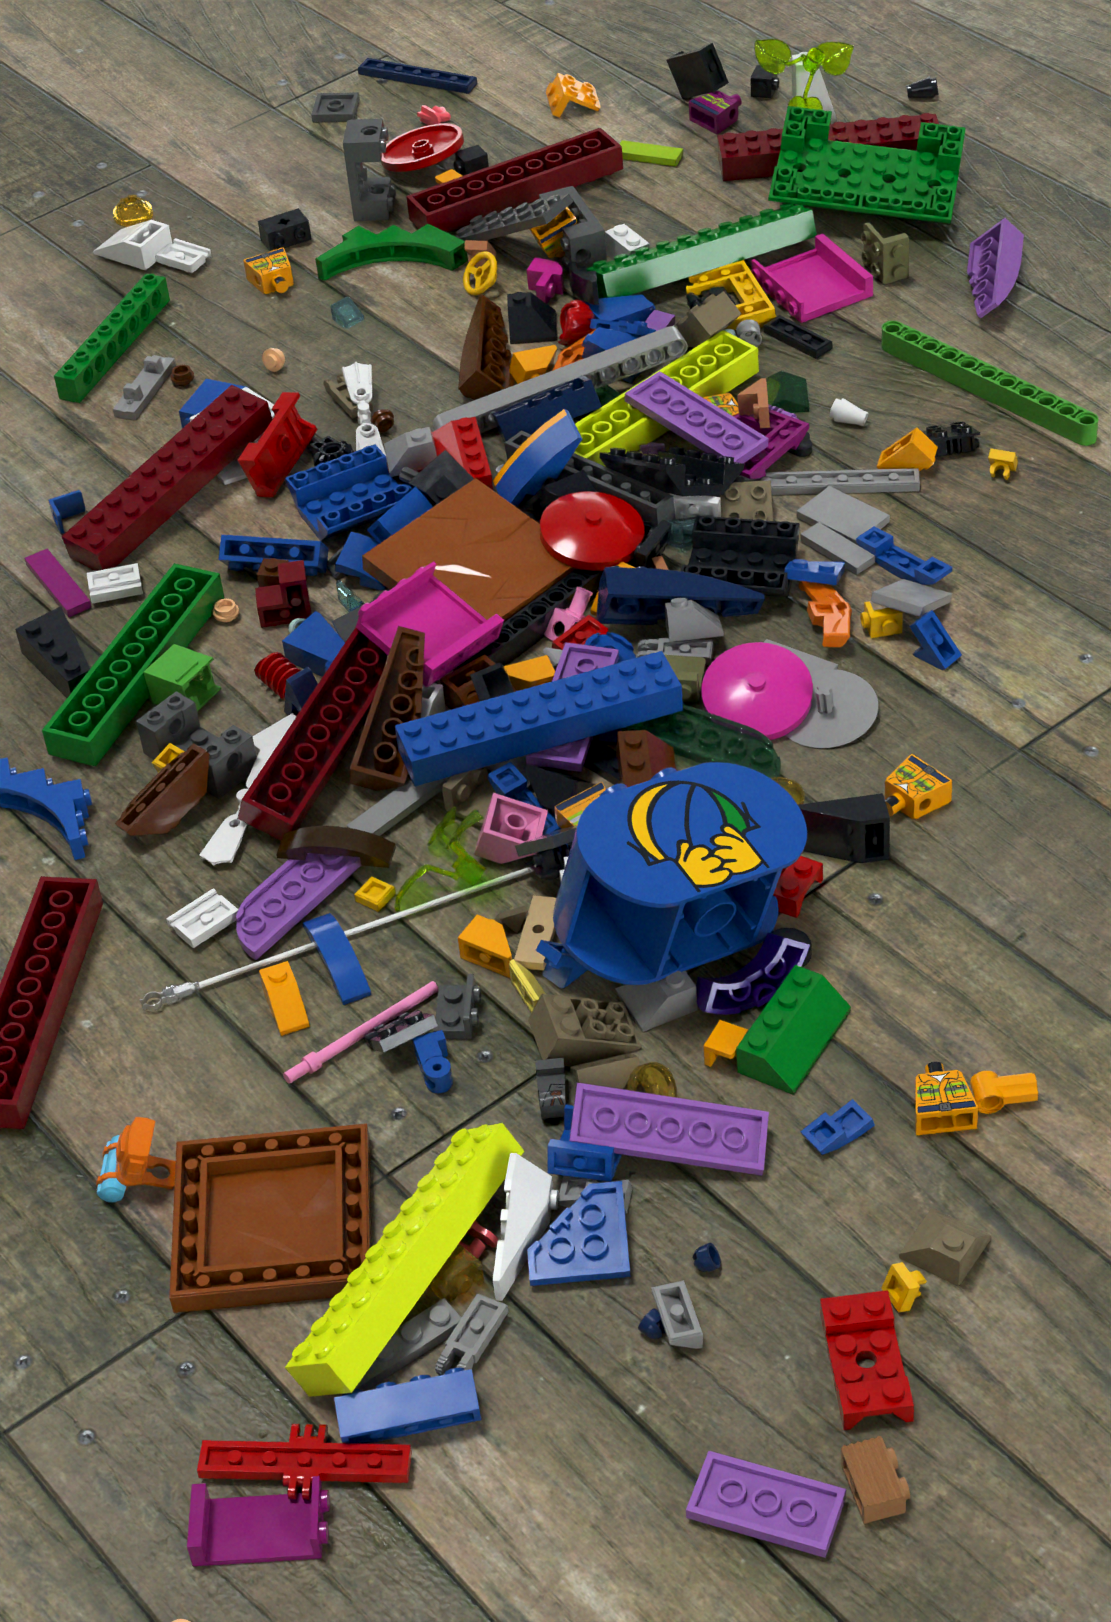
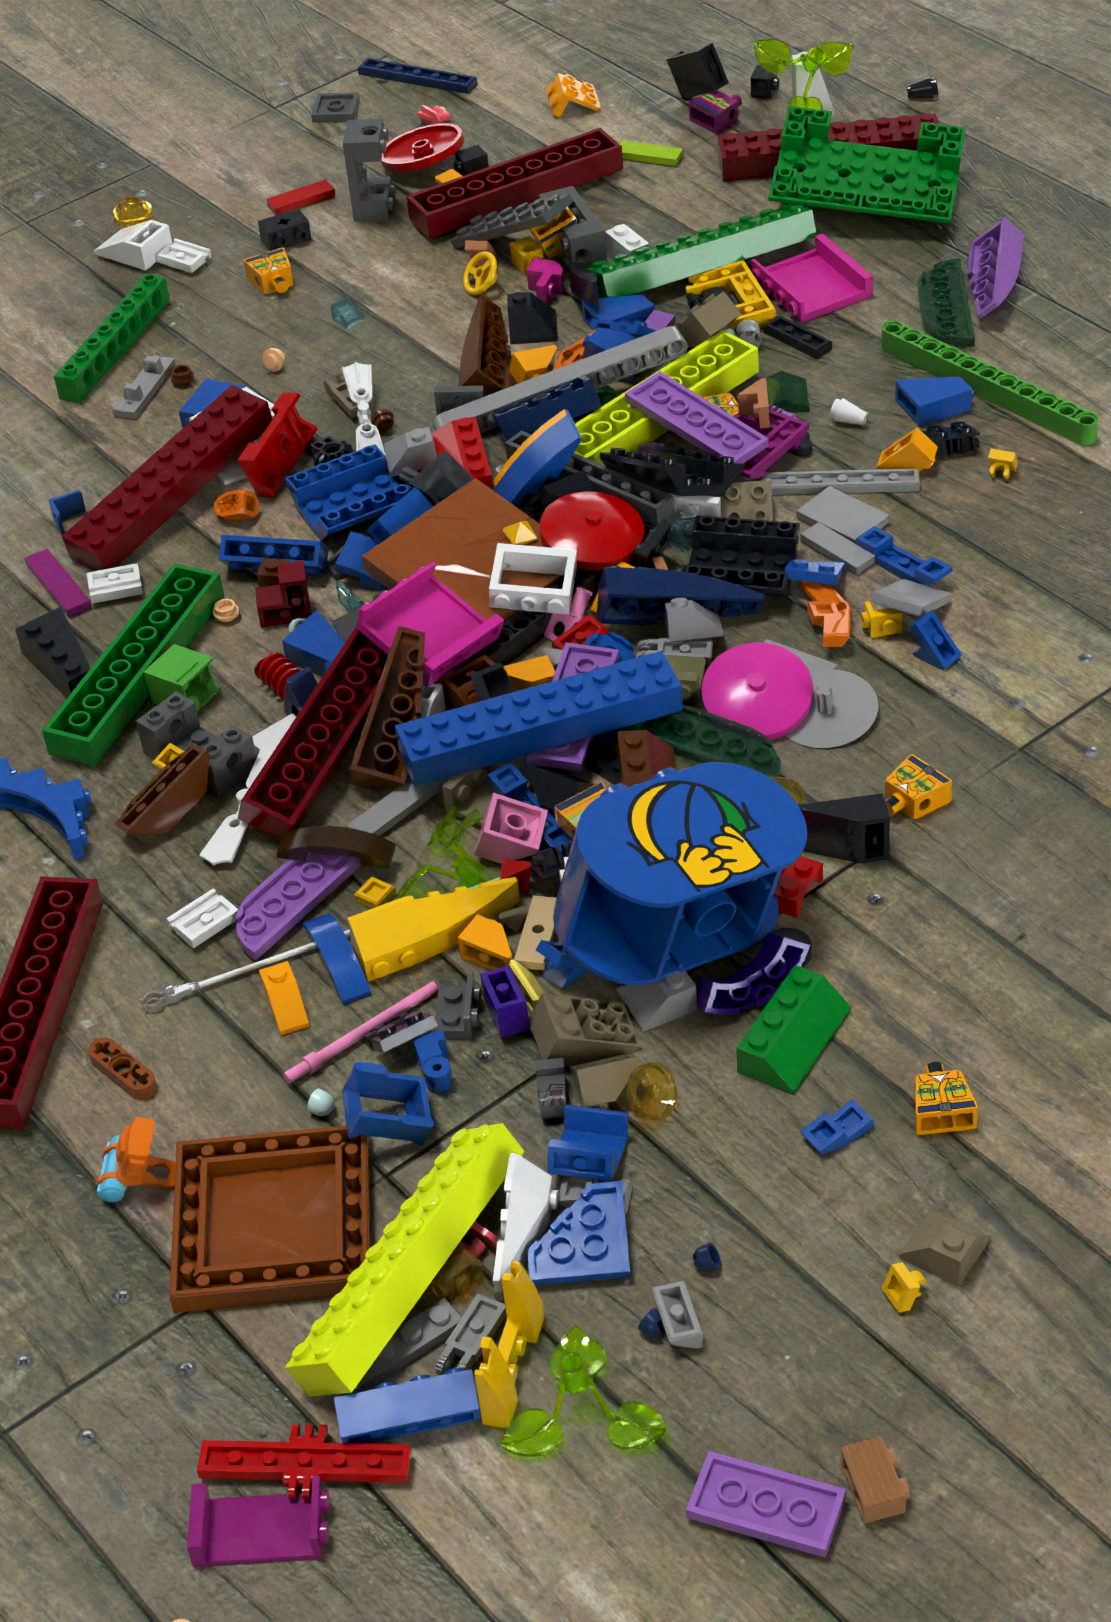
green arch [315,224,468,281] -> none
dark grey tile [515,825,577,857] -> none
red piece [558,300,595,346] -> none
medium lavender plate [569,1083,769,1176] -> none
light orange panel [703,1020,748,1067] -> none
red piece [820,1290,914,1430] -> none
olive bracket [861,222,909,285] -> none
light orange piece [970,1071,1038,1114] -> none
none -> dark orange beam [88,1038,157,1100]
none -> orange rock [214,490,259,521]
none -> red tile [266,179,336,215]
none -> light aqua hinge [307,1088,334,1116]
none -> blue piece [342,1061,434,1146]
none -> yellow wedge [347,877,520,982]
none -> dark grey bracket [434,386,485,415]
none -> yellow wedge [474,1261,545,1429]
none -> dark purple brick [480,966,530,1038]
none -> white window [489,543,577,615]
none -> clear neon green plant [499,1325,667,1457]
none -> red slope [500,859,531,893]
none -> yellow slope [503,521,538,545]
none -> yellow brick [510,236,544,275]
none -> blue slope [895,377,974,427]
none -> clear green plate [917,258,975,349]

